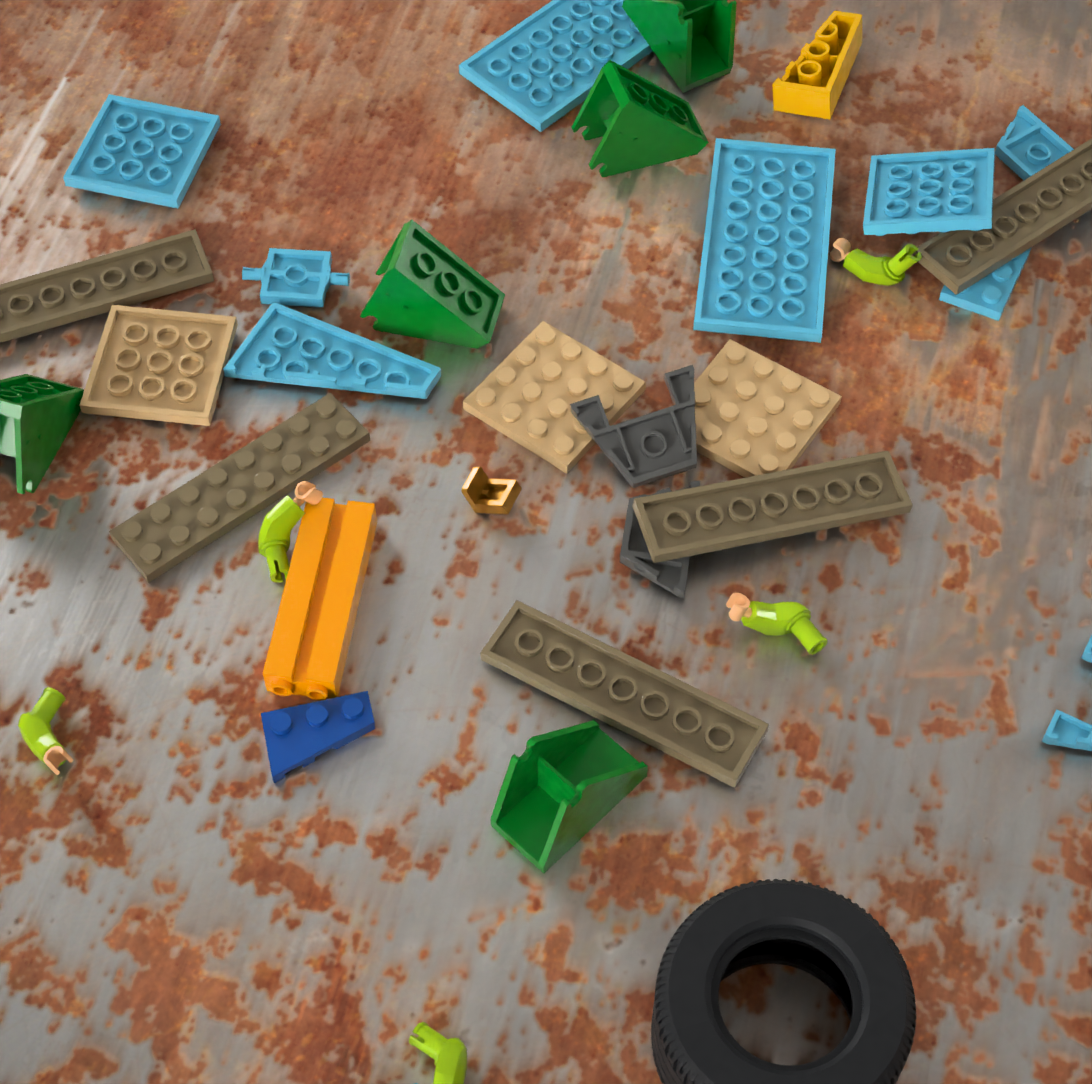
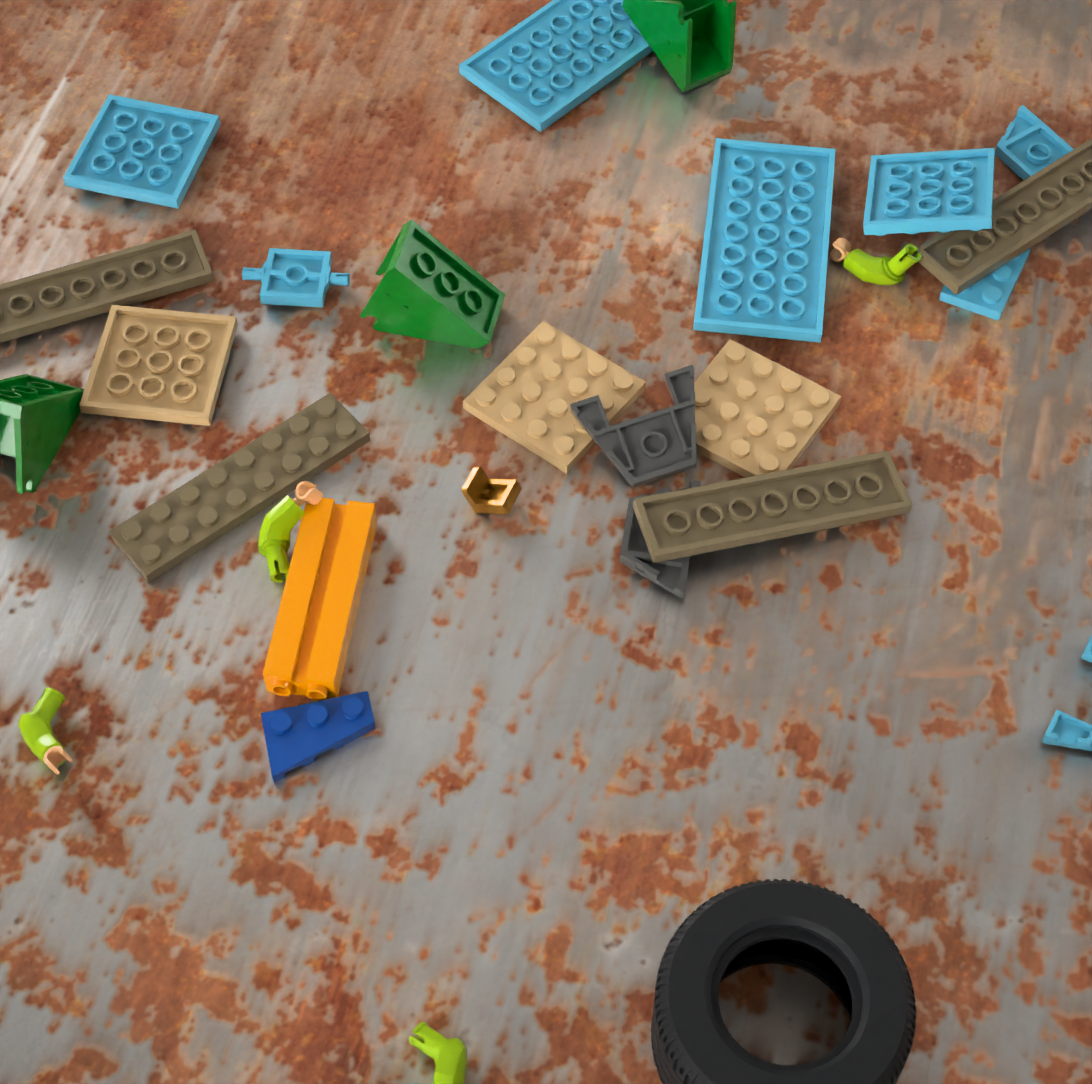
medium azure wing [223,302,442,399] -> none
dark tan plate [480,600,769,788] -> none
green ladder [490,720,648,873] -> none
green ladder [571,60,709,177] -> none
lime arm [726,593,828,655] -> none
yellow wedge [772,11,862,120] -> none

